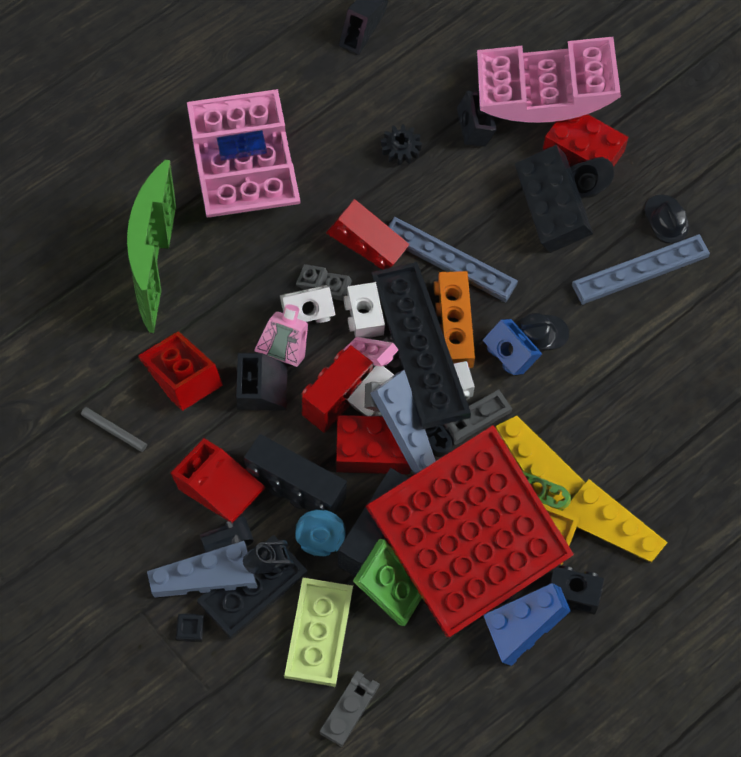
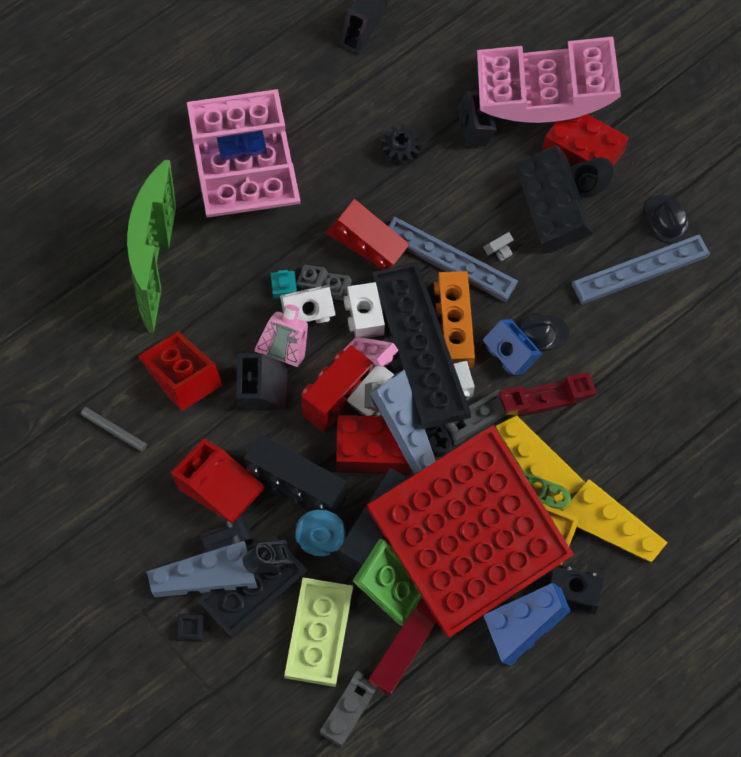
none -> teal tile [271,270,297,298]
none -> dark red tile [368,598,437,696]
none -> light grey tile [483,232,513,261]
none -> dark red slope [498,372,597,415]

